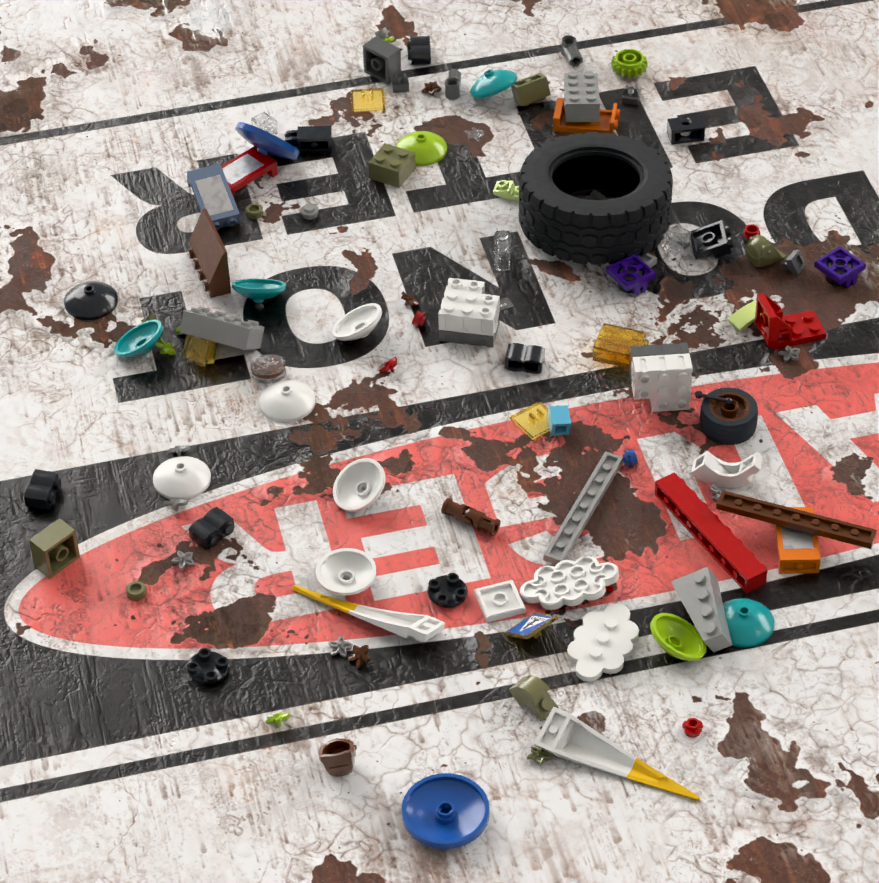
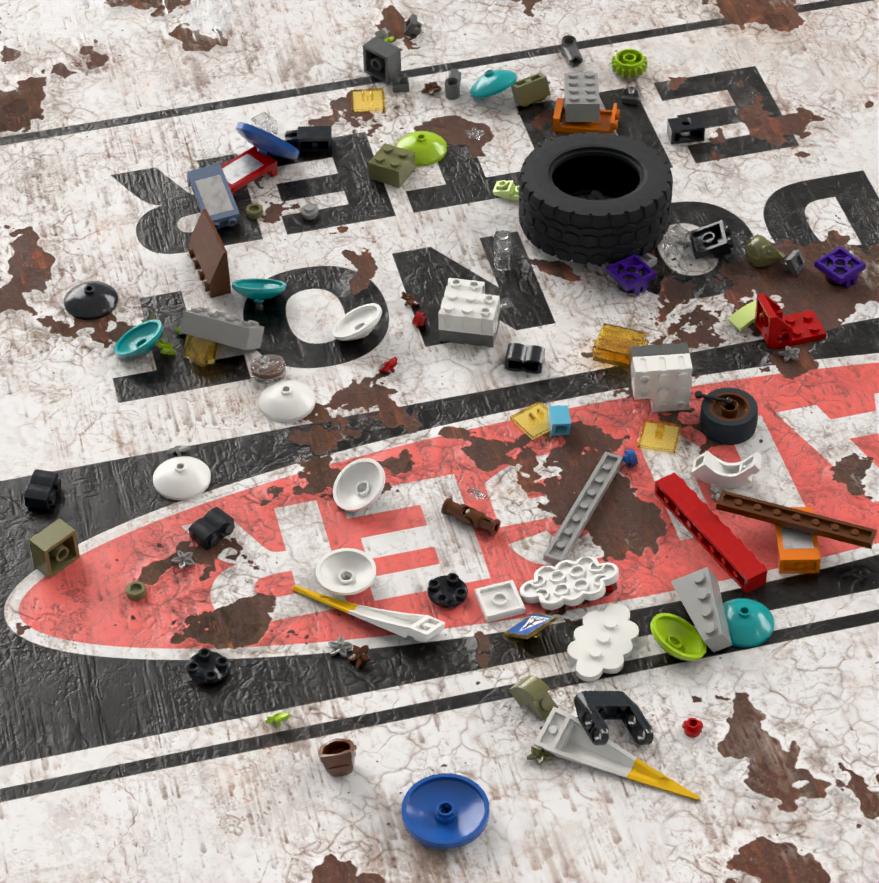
light grey plant [164,499,188,511] -> none
black brick [407,36,431,65] -> none
red plate [743,224,760,240] -> none
none -> dark grey tile [404,14,422,37]
none -> clear plant [466,483,487,500]
none -> black connector [573,691,654,745]
none -> clear yellow piece [637,419,682,453]

